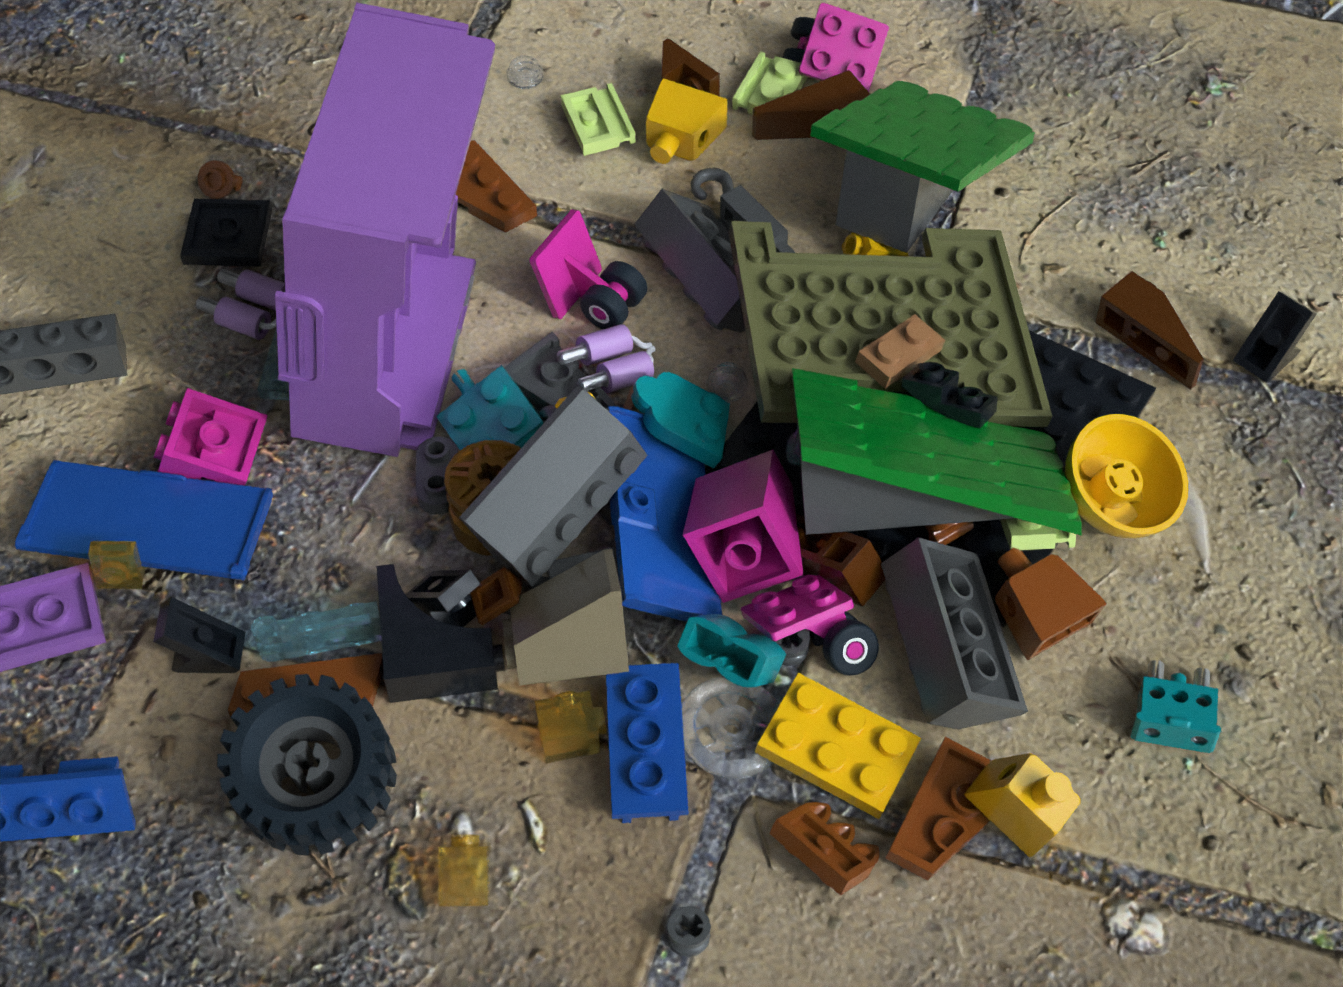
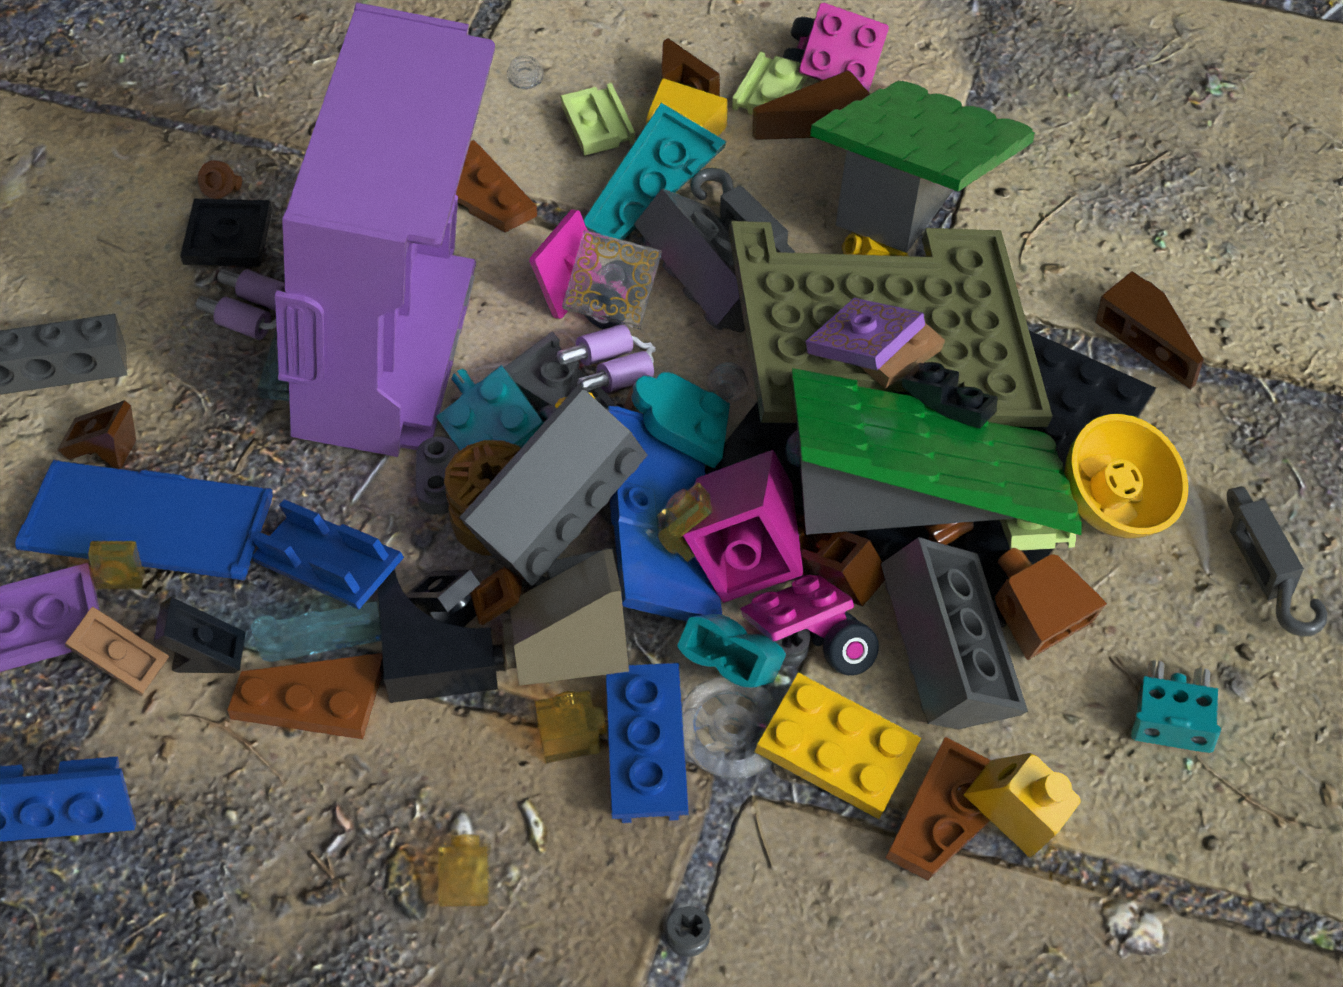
dark pink plate [153,388,268,486] -> none
black wheel [217,674,397,856] -> none
dark orange plate [769,802,880,895] -> none
black slope [1233,291,1317,383] -> none
none -> reddish brown slope [57,400,136,469]
none -> medium nougat plate [65,606,169,696]
none -> blue brick [250,499,404,610]
none -> clear plate [562,230,662,330]
none -> teal wing [584,103,727,248]
none -> clear yellow bracket [658,482,712,562]
none -> medium lavender plate [805,298,925,370]
none -> dark grey piece [1226,486,1328,637]

